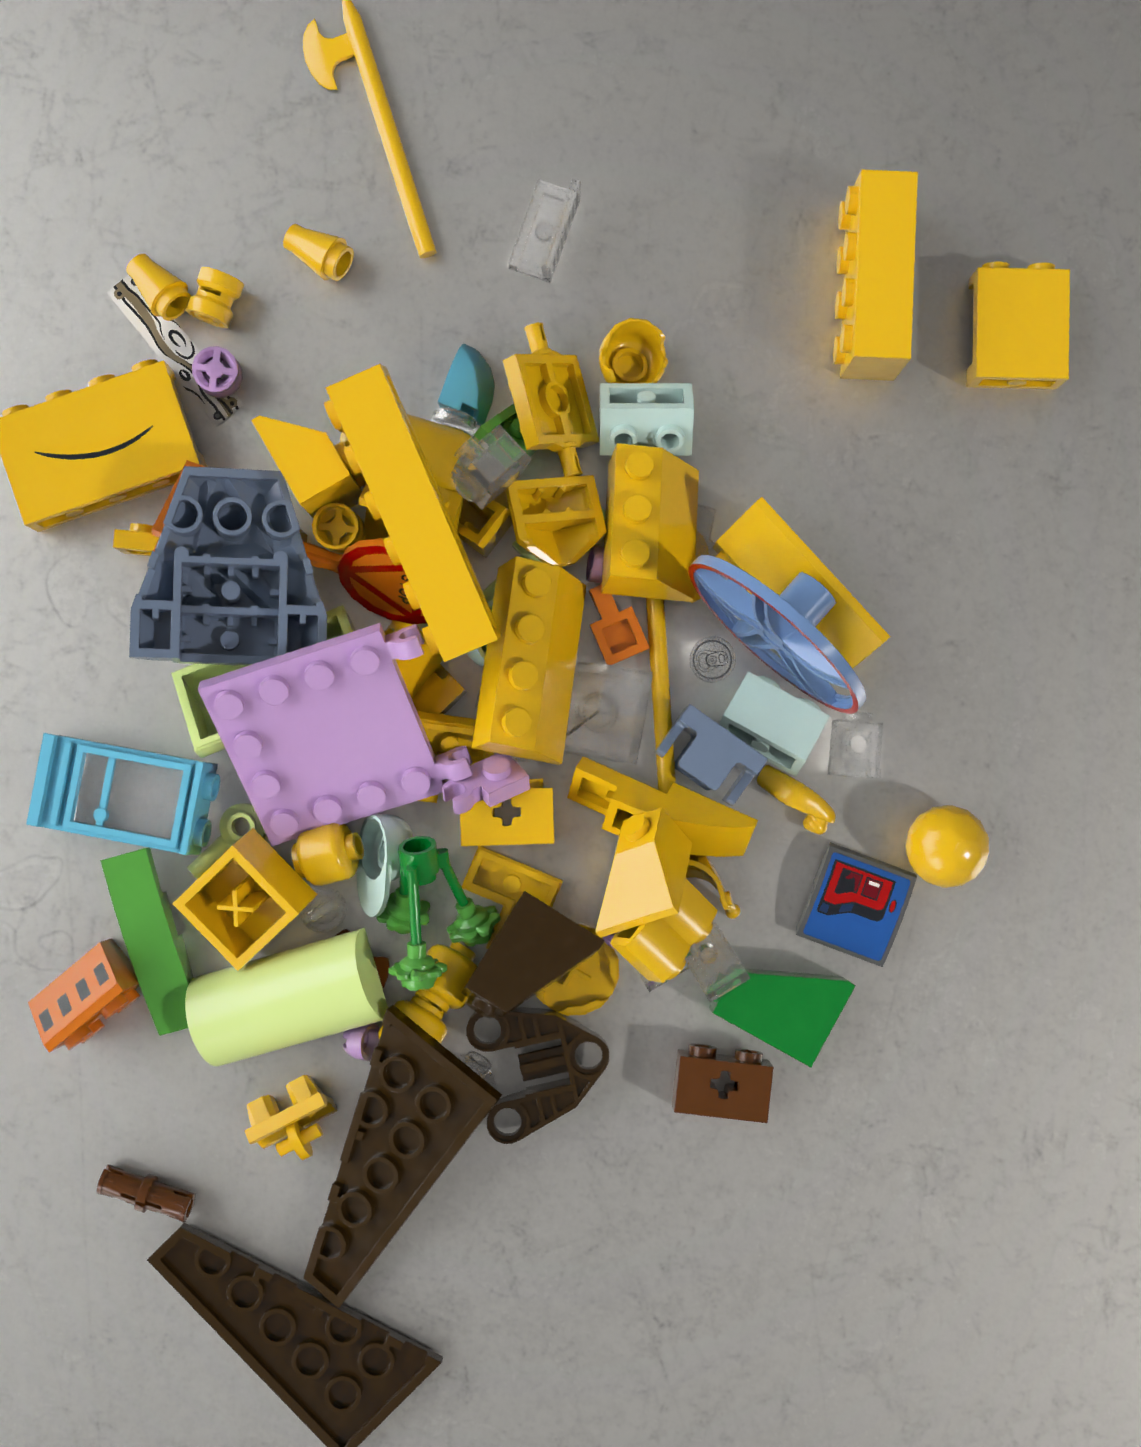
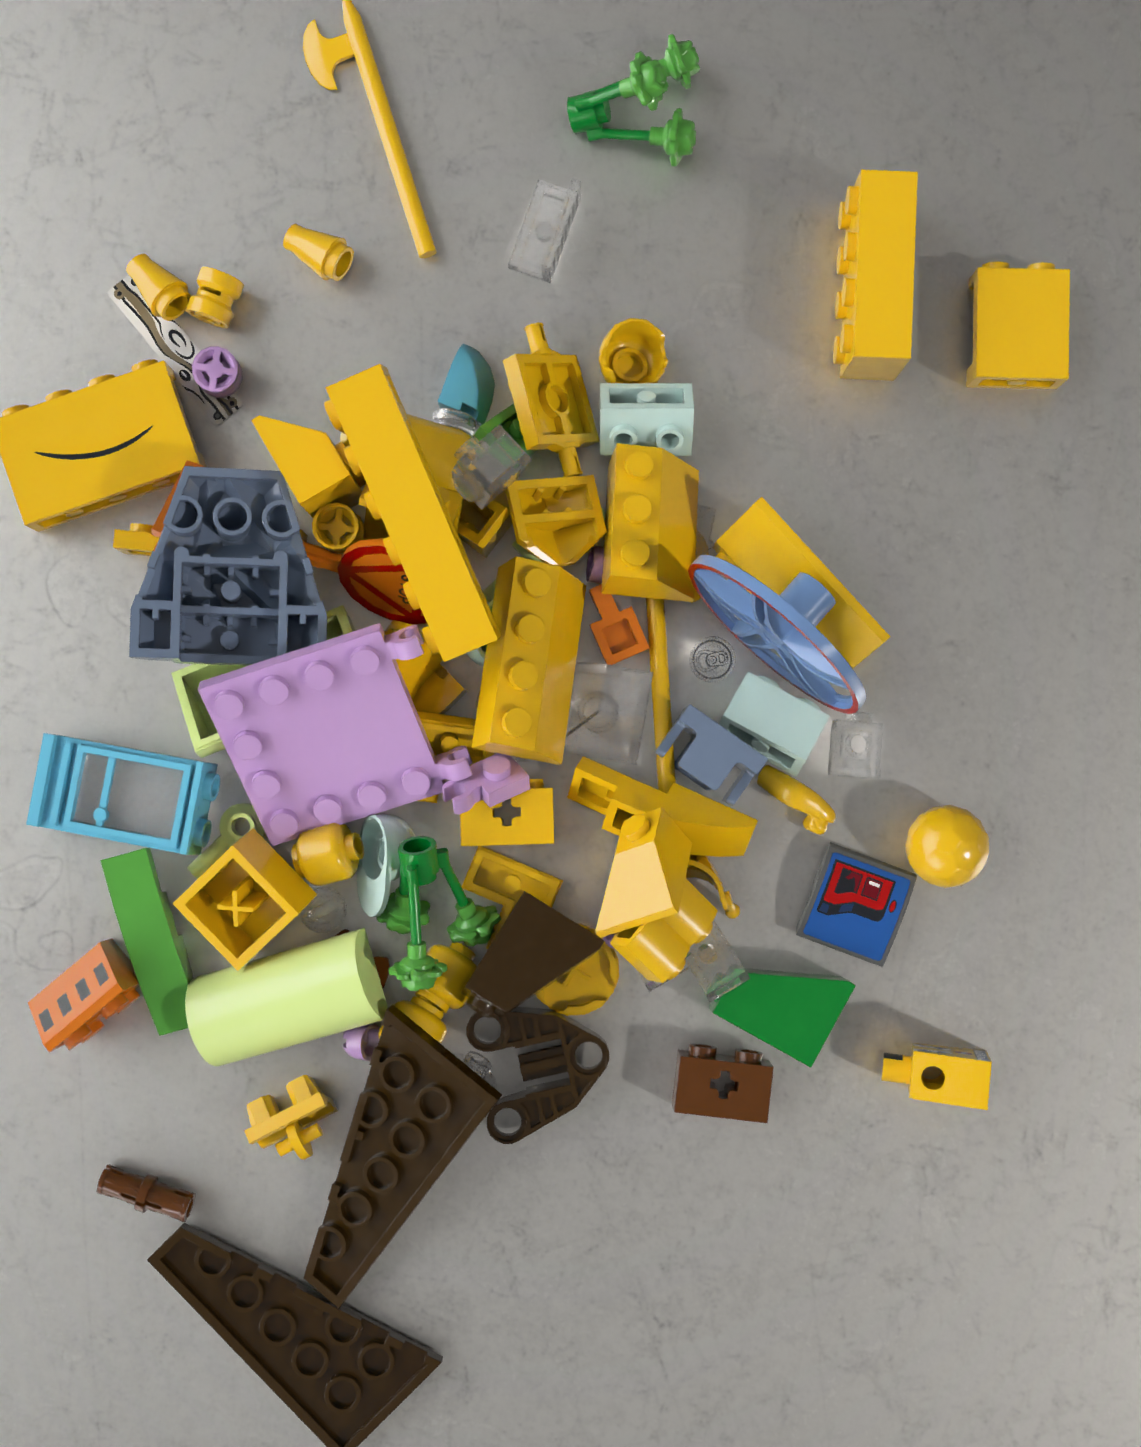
none -> bright green plant [567,34,700,167]
none -> yellow torso [881,1043,992,1110]

